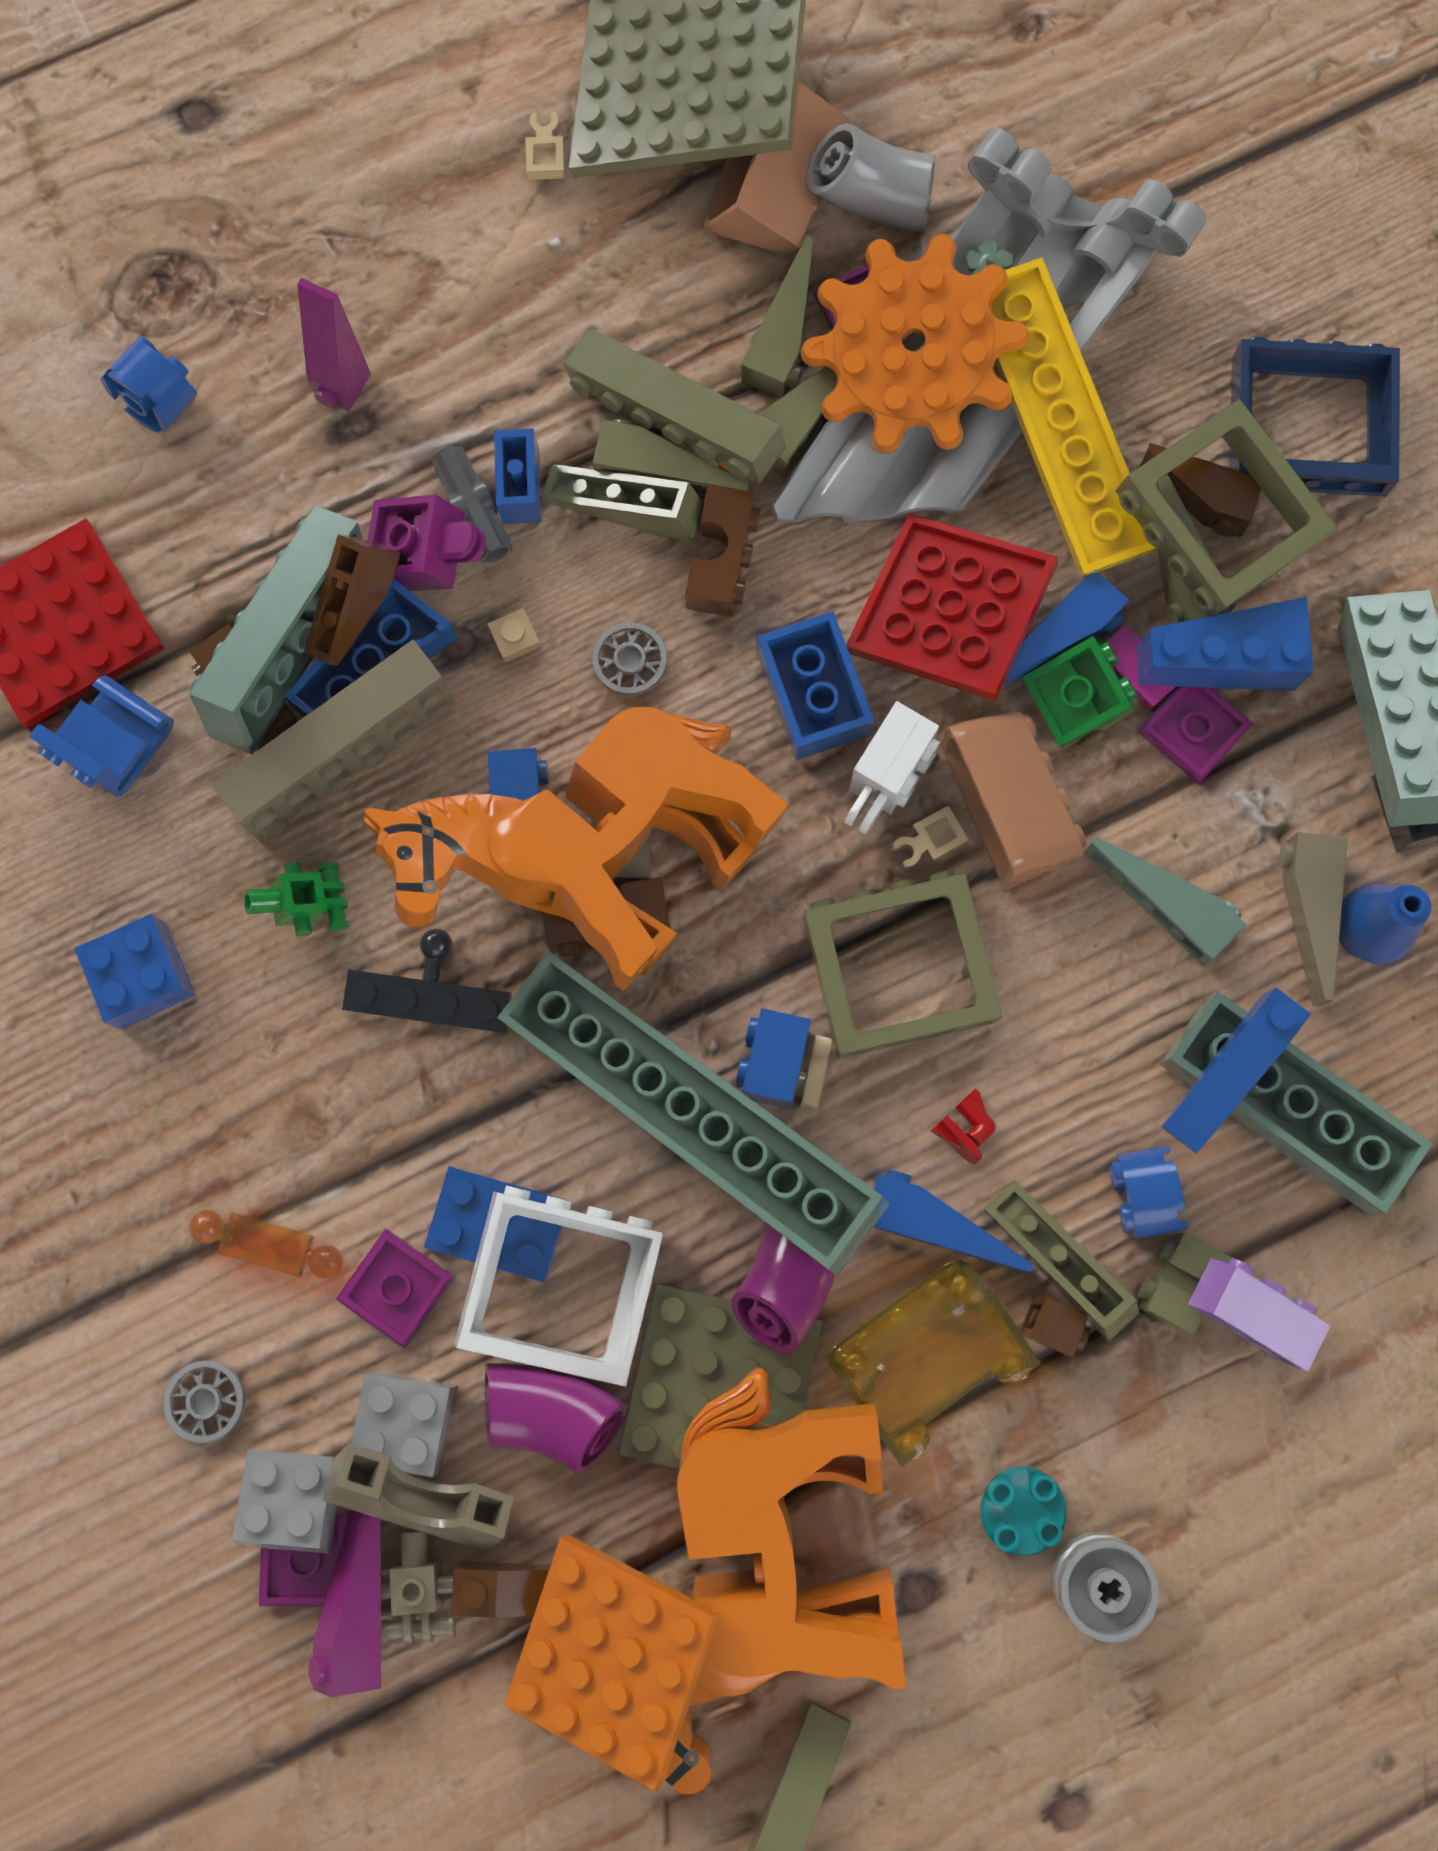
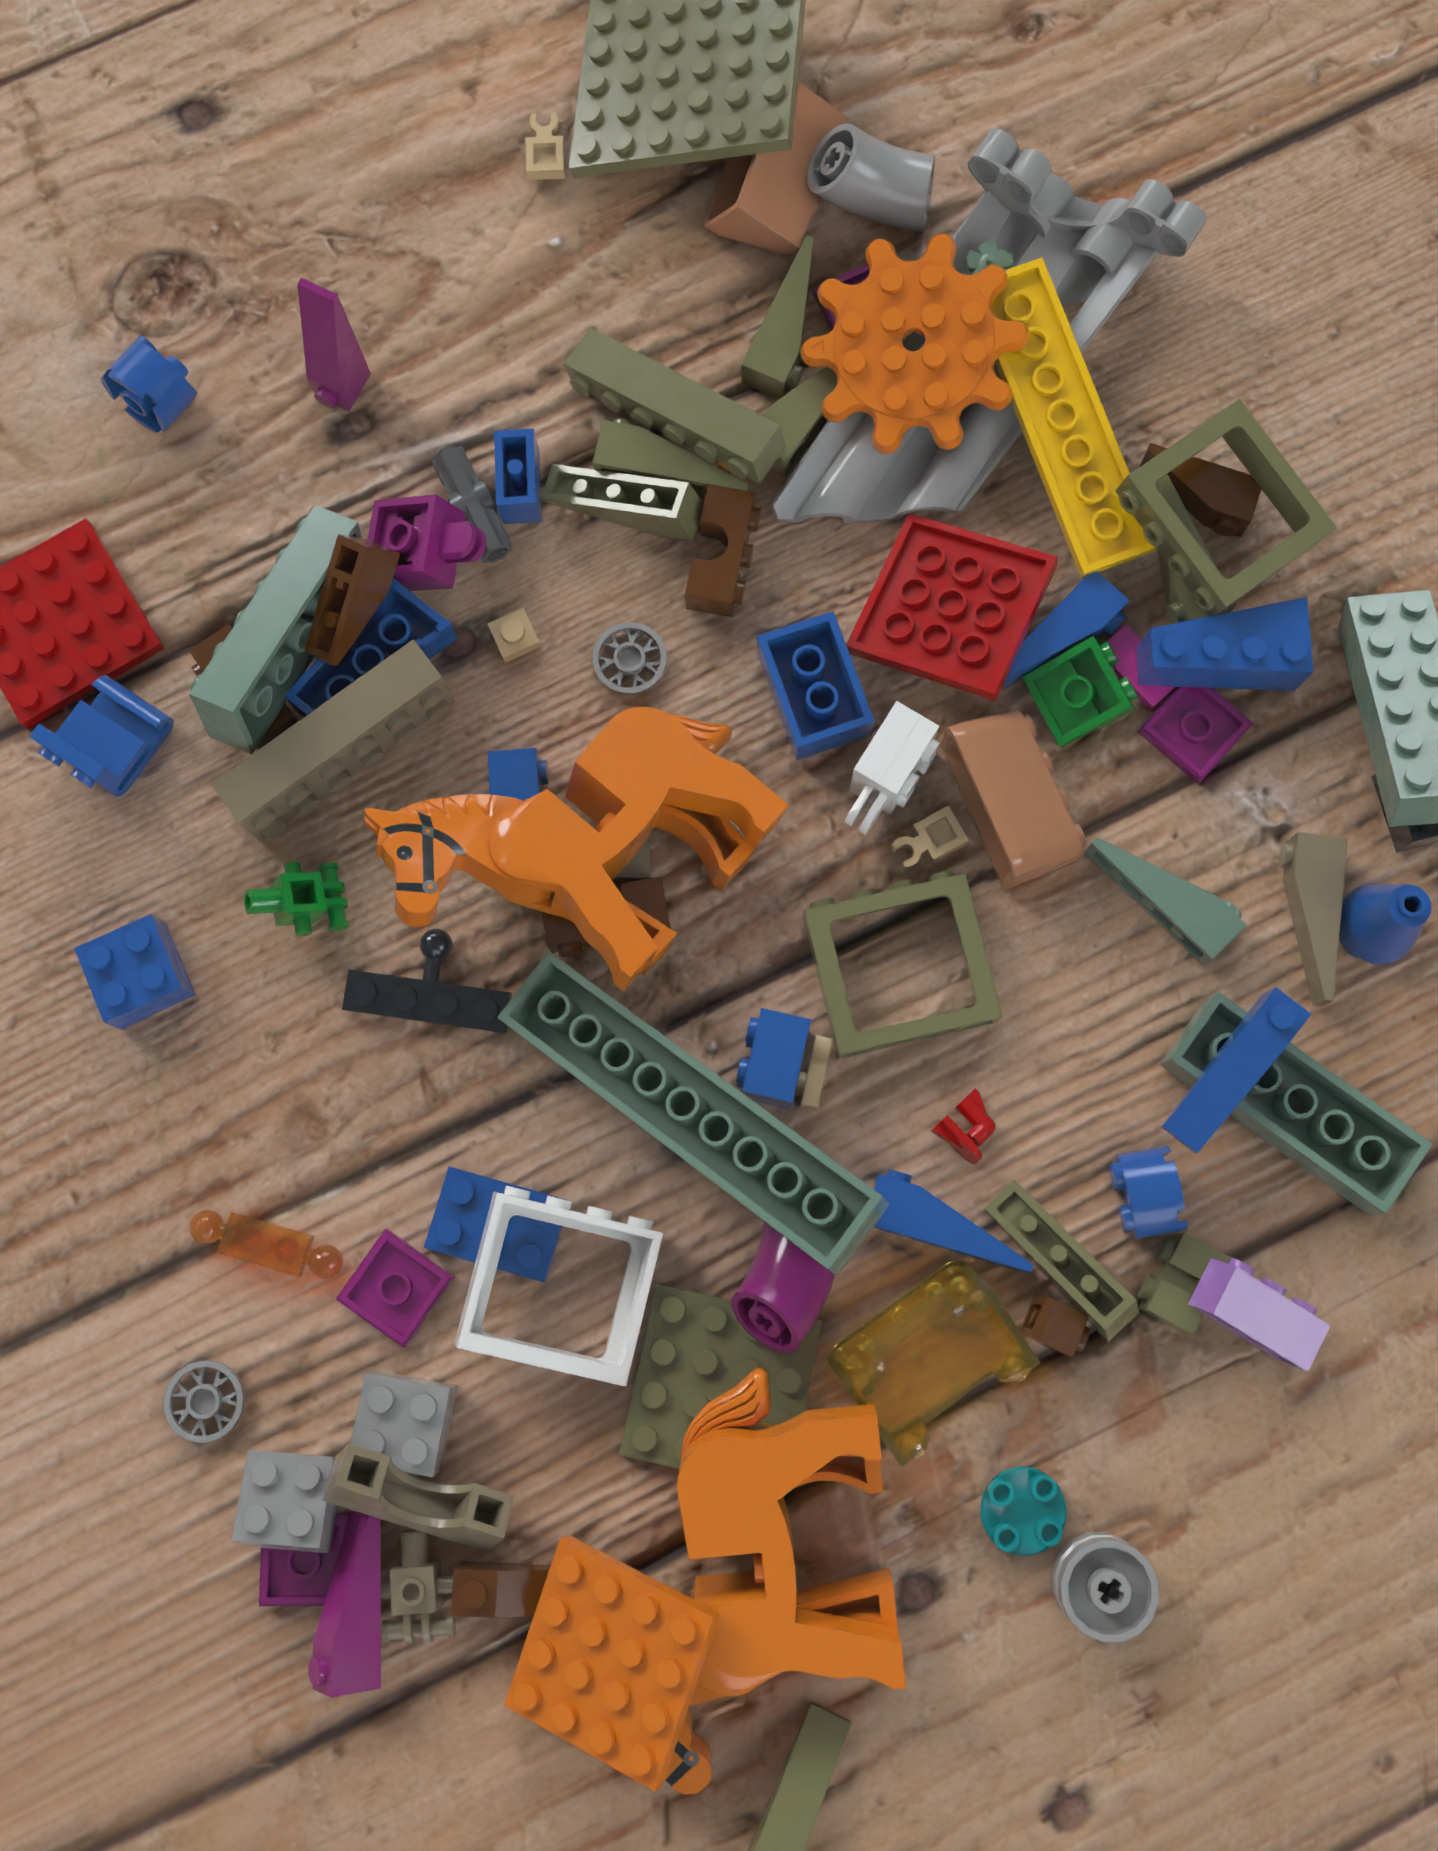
magenta brick [485,1363,628,1474] -> none
dark blue piece [1229,337,1400,497] -> none

